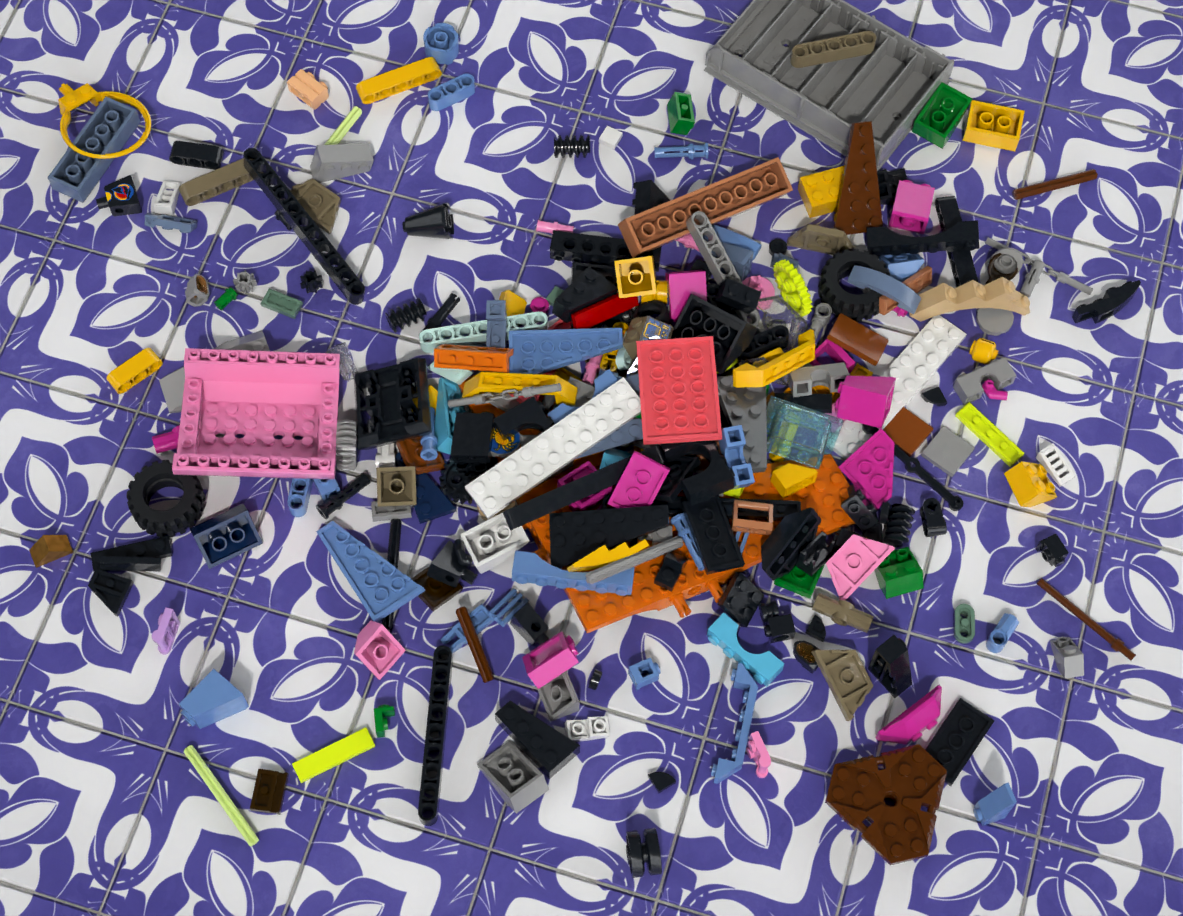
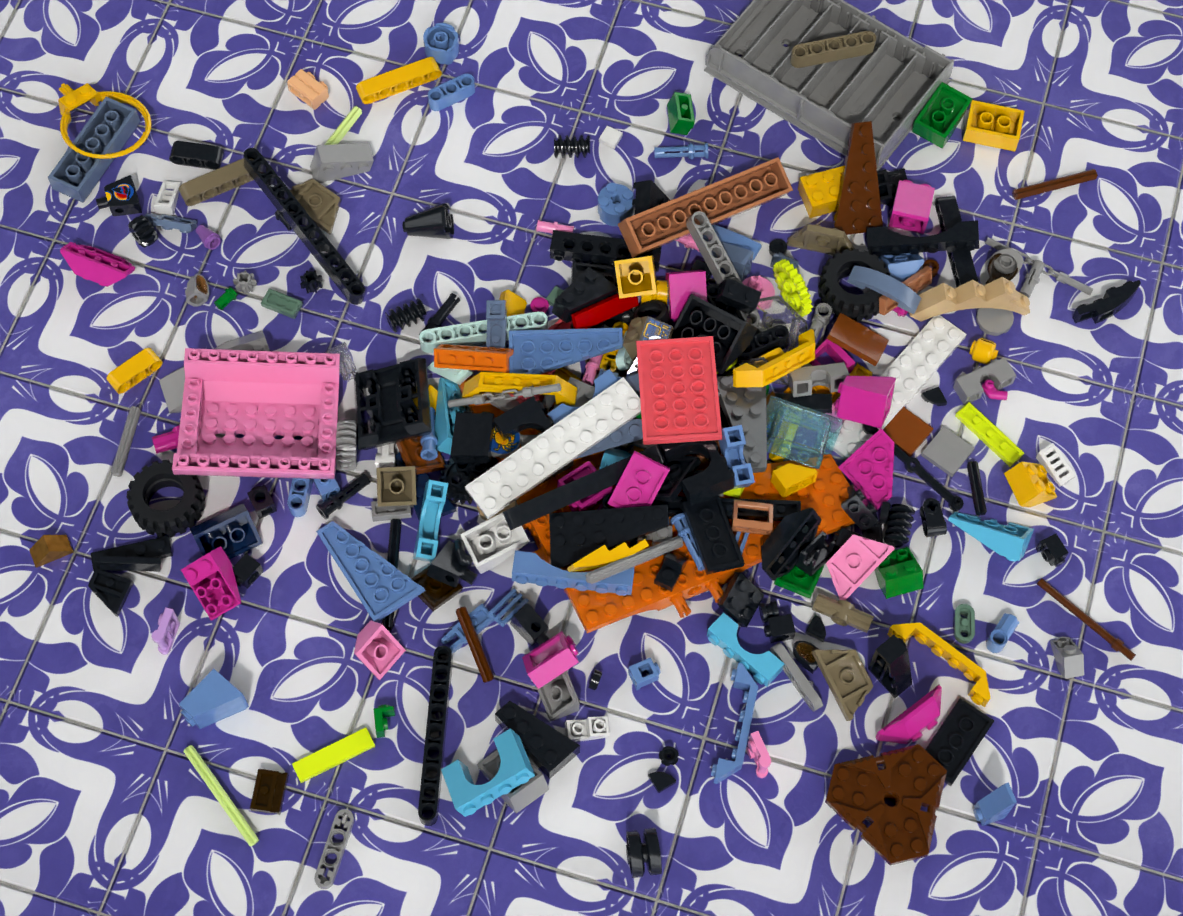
none -> dark pink wedge [60,242,135,287]
none -> light grey axle [111,406,141,477]
none -> black gear [128,215,158,248]
none -> dark pink slope [181,546,242,621]
none -> medium lavender cone [196,225,221,250]
none -> black brick [233,553,263,589]
none -> black brick [247,485,277,519]
none -> light grey beam [314,809,355,889]
none -> medium azure arch [413,480,448,562]
none -> medium azure arch [441,728,535,817]
none -> medium blue brick [597,183,634,226]
none -> black plate [659,746,679,766]
none -> light grey beam [770,642,823,712]
none -> yellow slope [887,622,990,707]
none -> reddish brown bush [922,259,939,278]
none -> medium azure wedge [948,512,1034,561]
none -> black axle [967,461,987,516]

